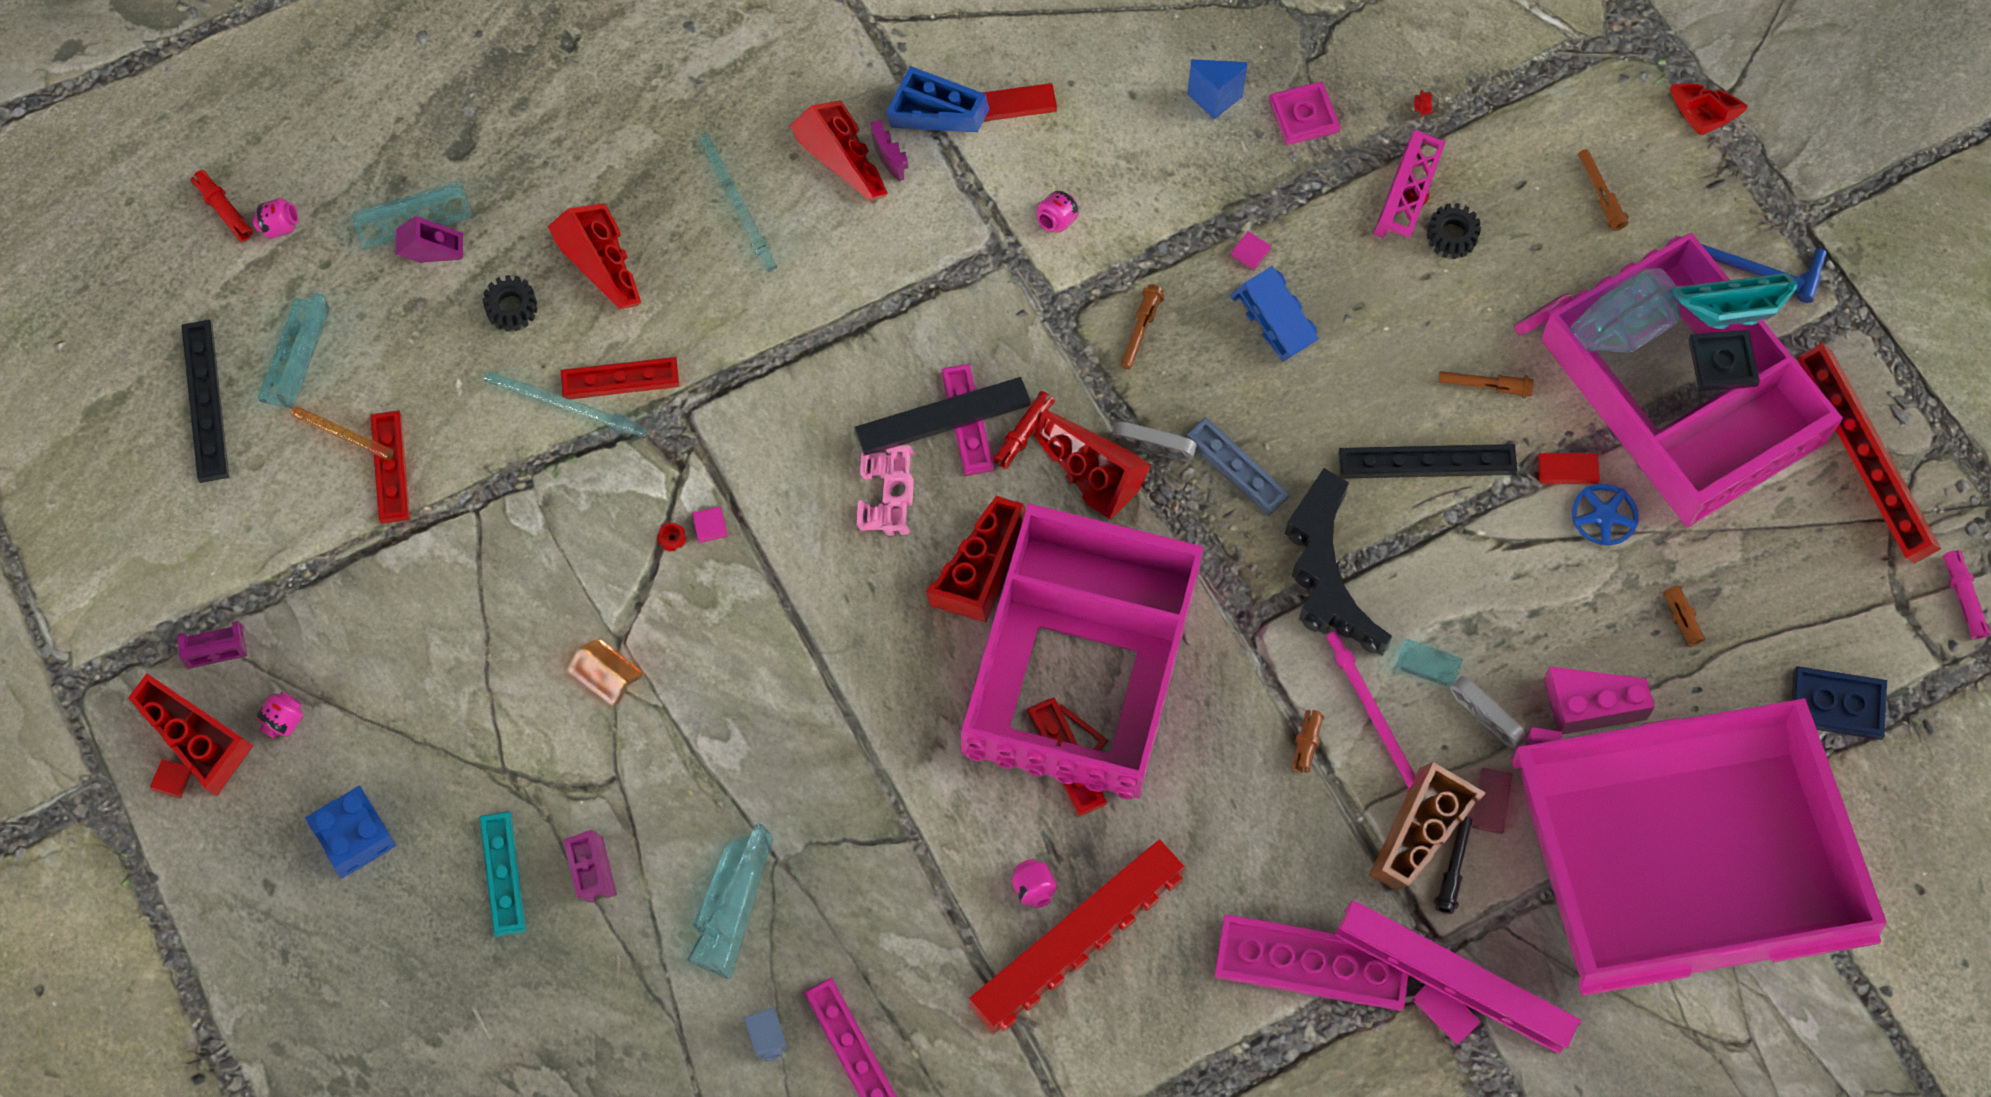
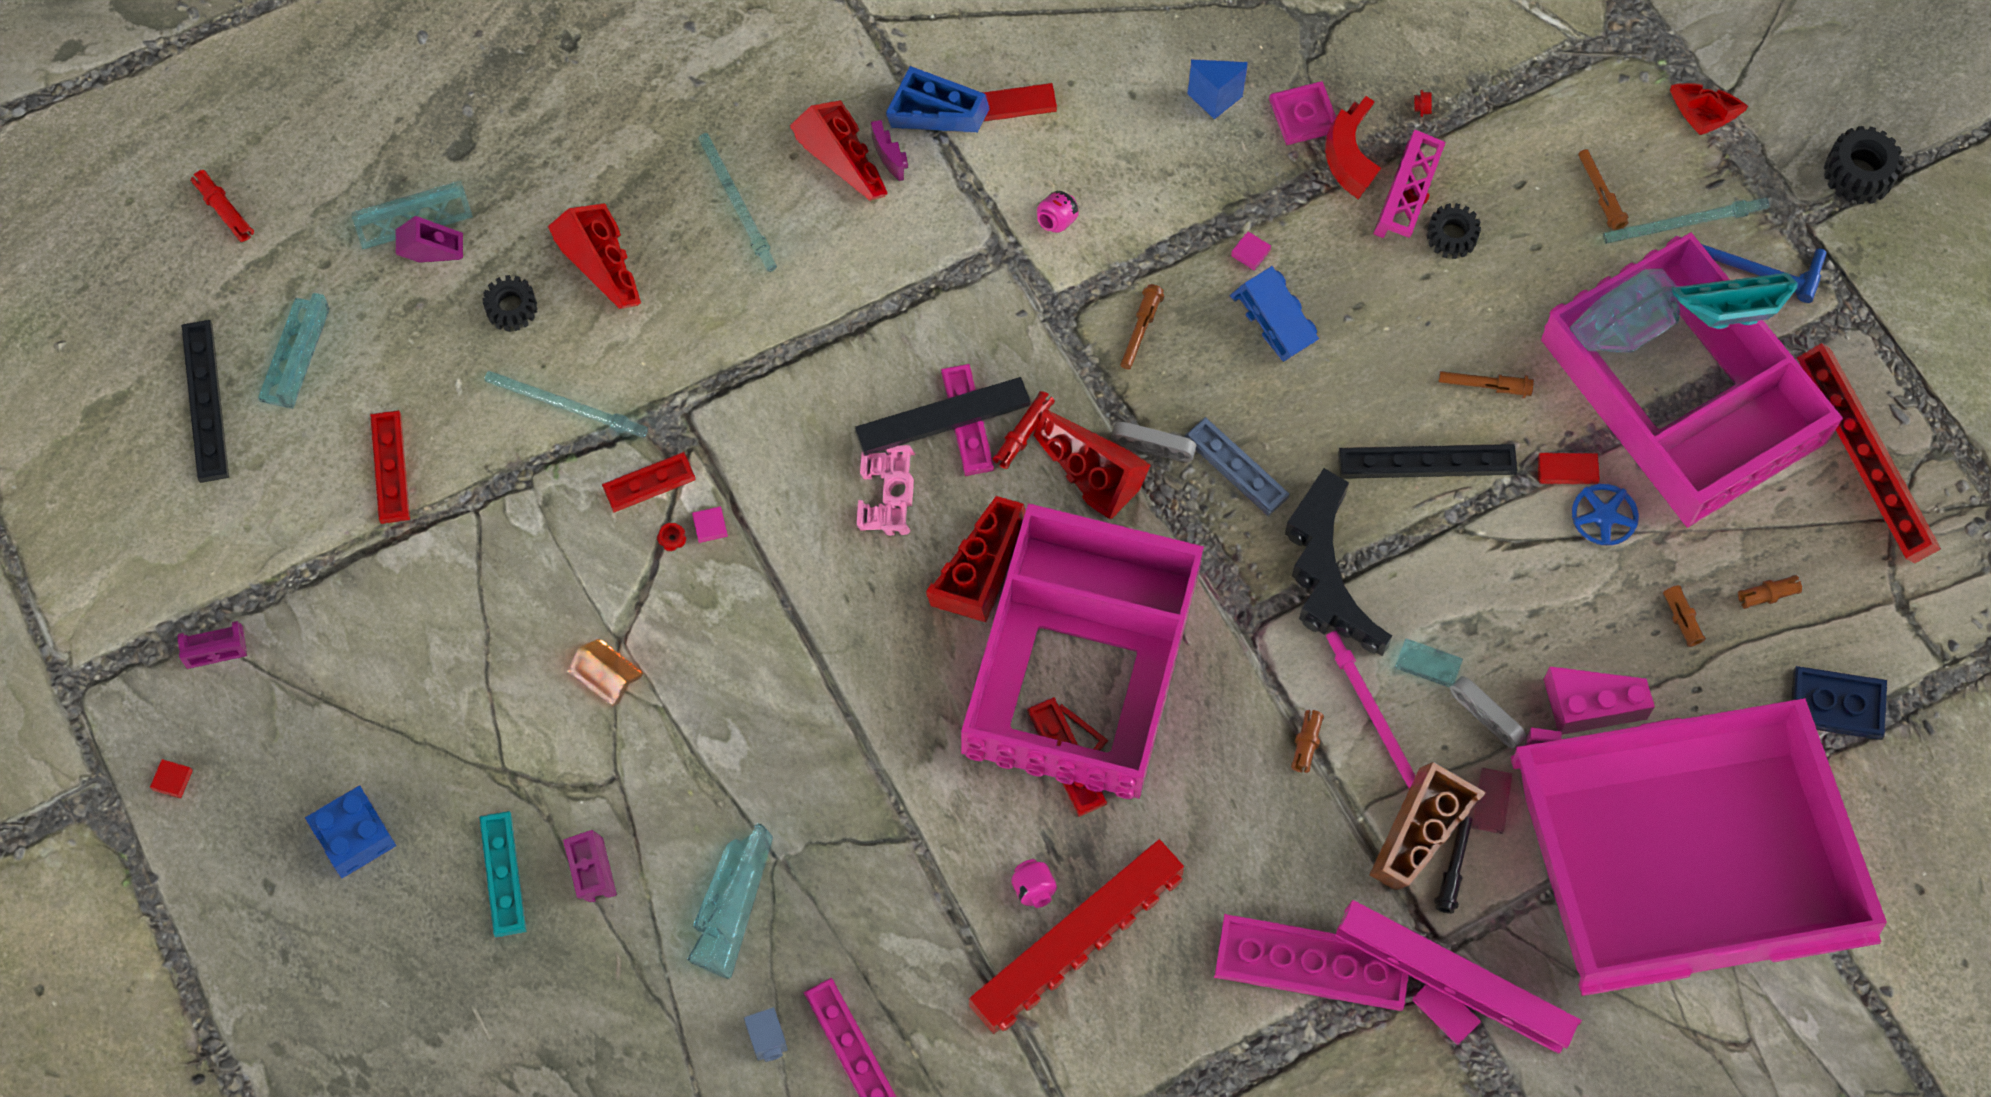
red wedge [128,673,254,796] -> none
dark pink head [253,198,299,239] -> none
dark pink head [257,691,303,739] -> none
clear orange bar [291,406,394,460] -> none
red tile [560,357,680,400] -> none
dark pink tile [1514,294,1573,335] -> none
black tile [1688,330,1760,391] -> none
dark pink pin [1942,550,1991,640] -> none
none -> red tile [602,452,696,513]
none -> red arch [1325,96,1381,200]
none -> clear light blue bar [1603,198,1769,244]
none -> dark orange pin [1738,575,1802,609]
none -> black tyre [1824,126,1904,204]

